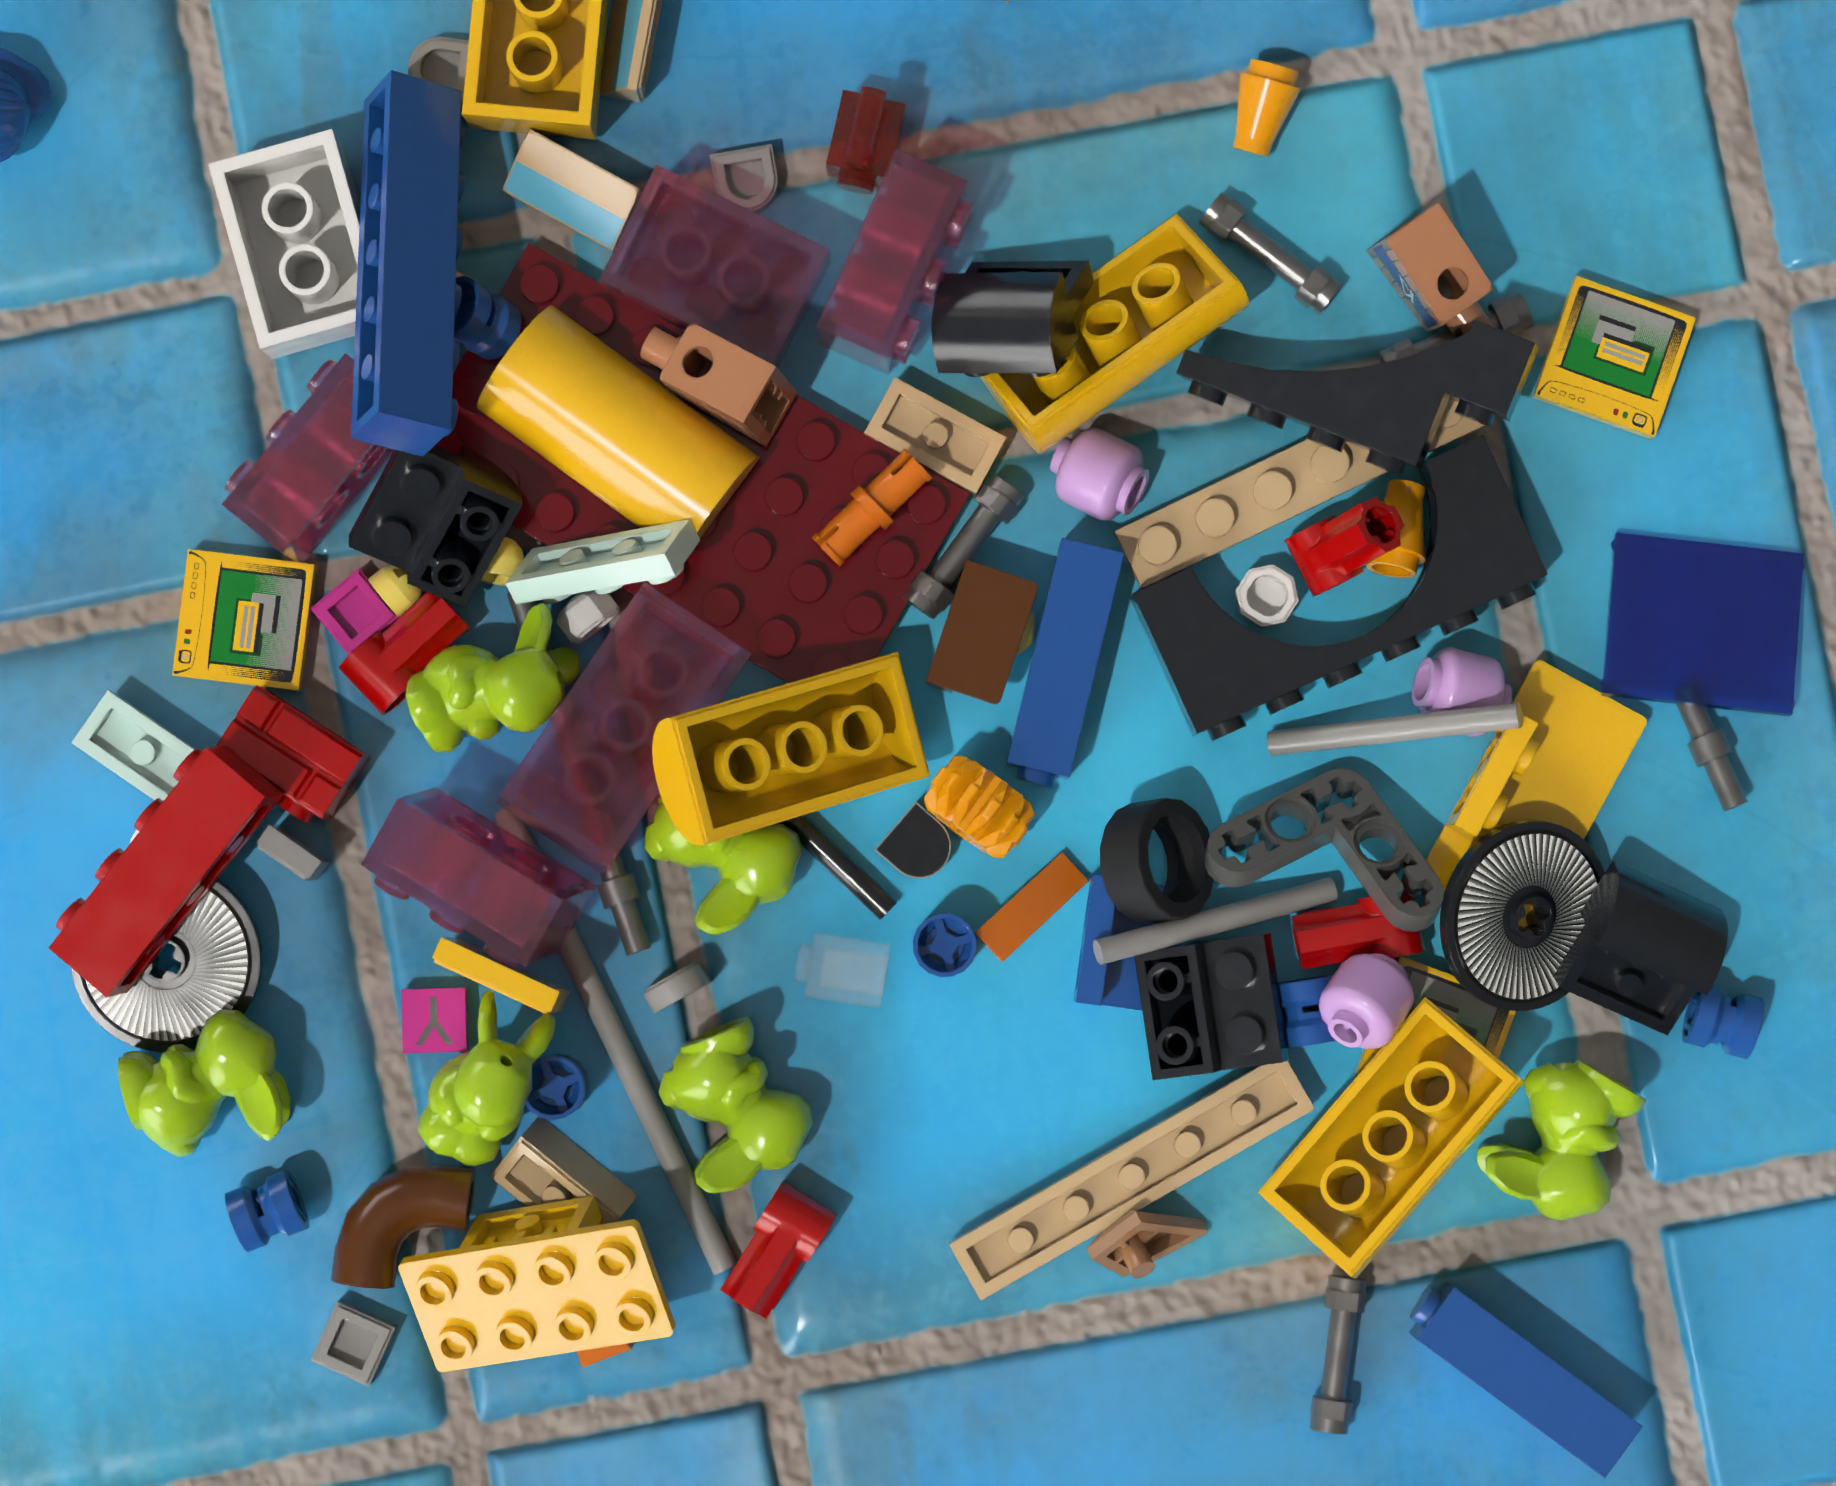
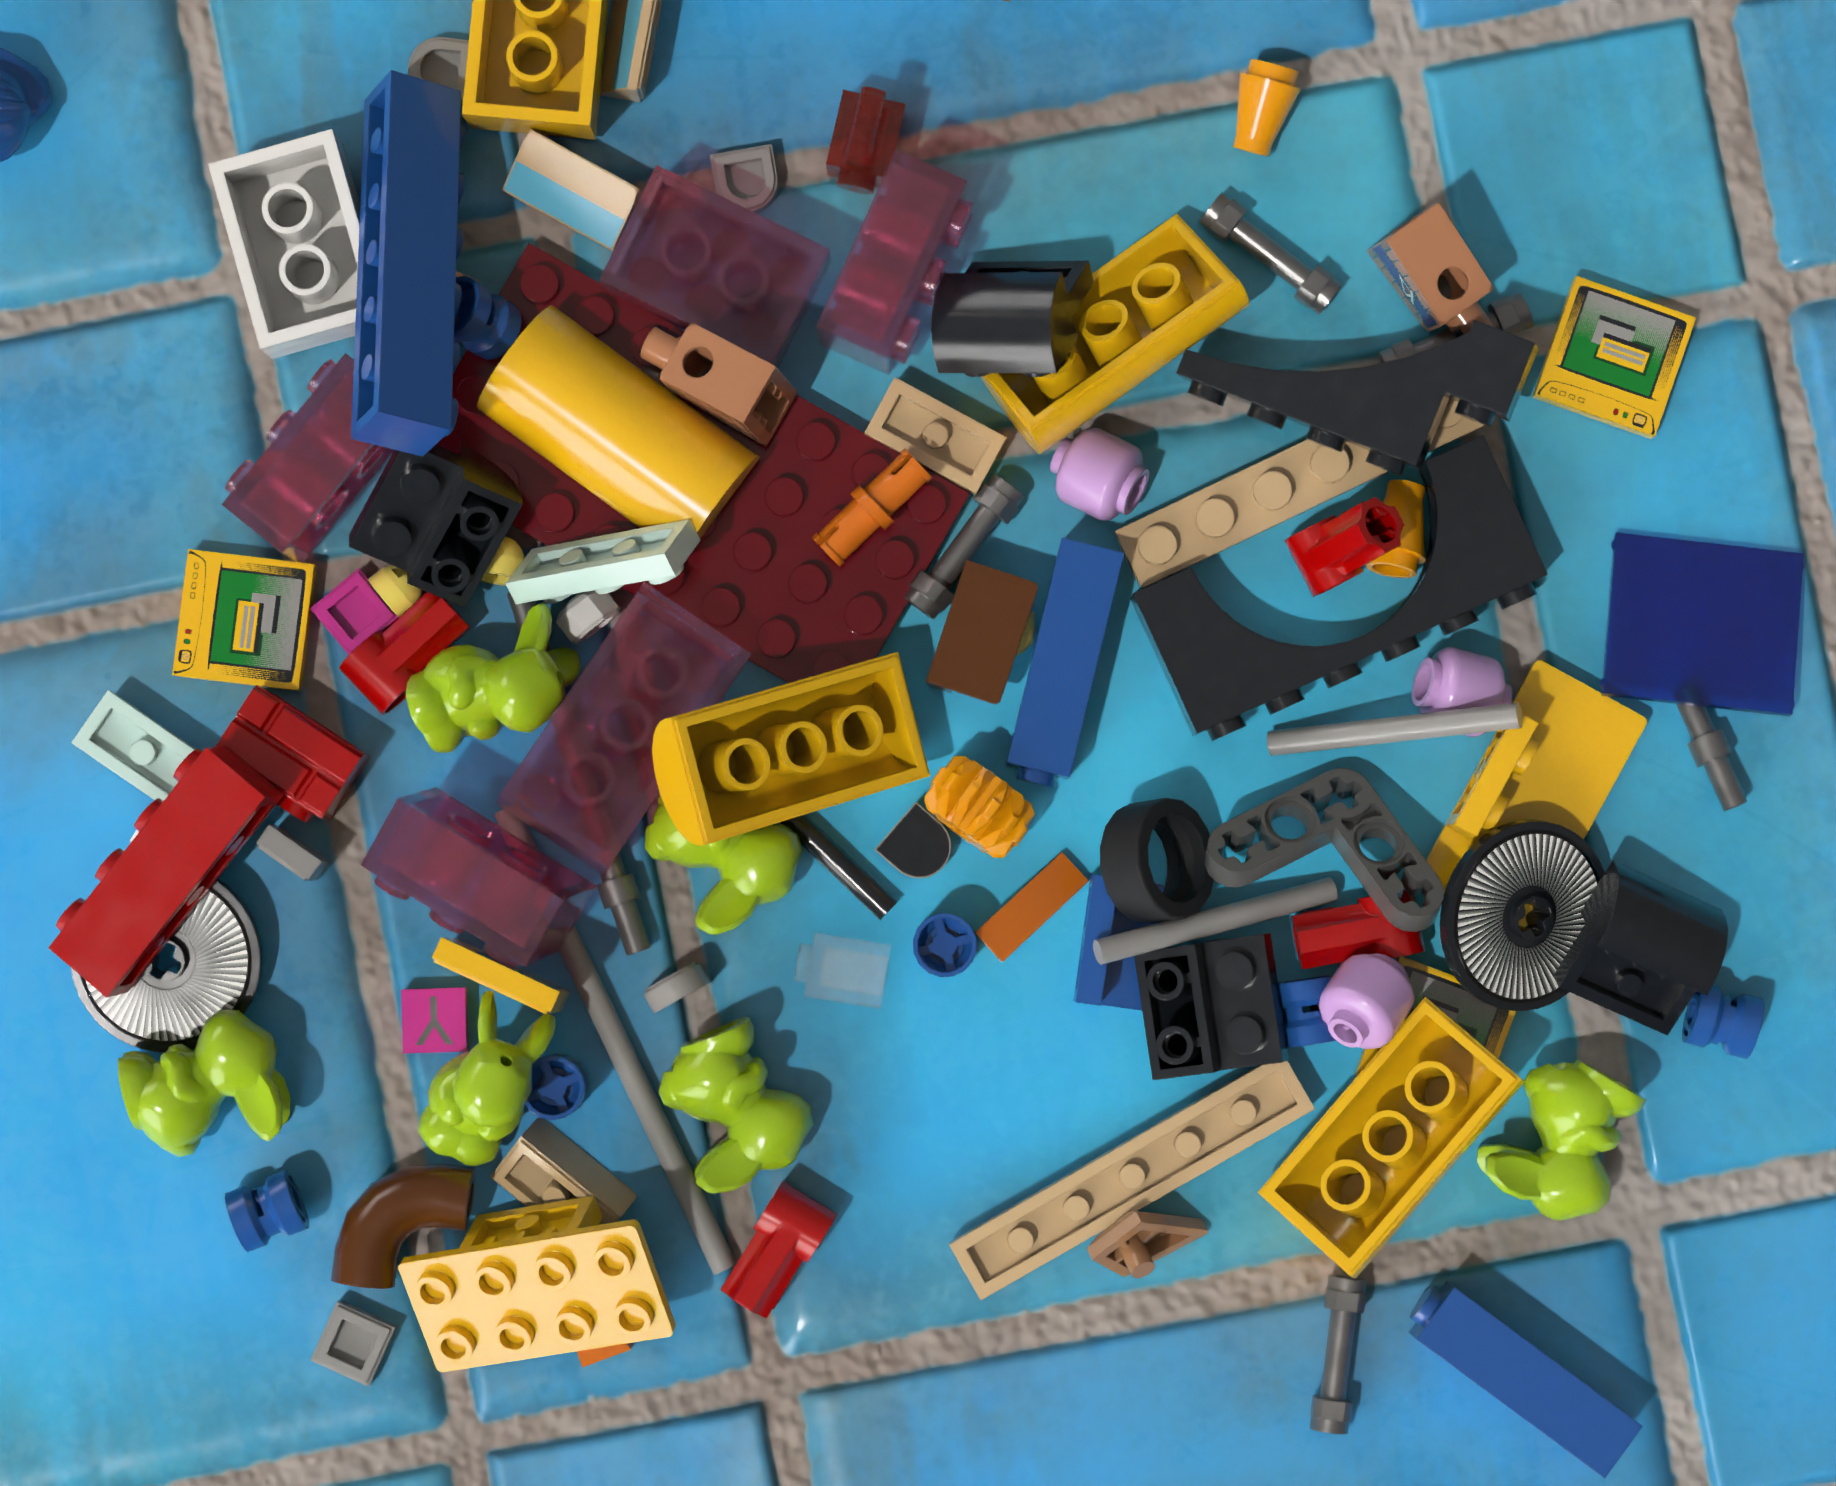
white tile [1234,564,1299,629] -> none

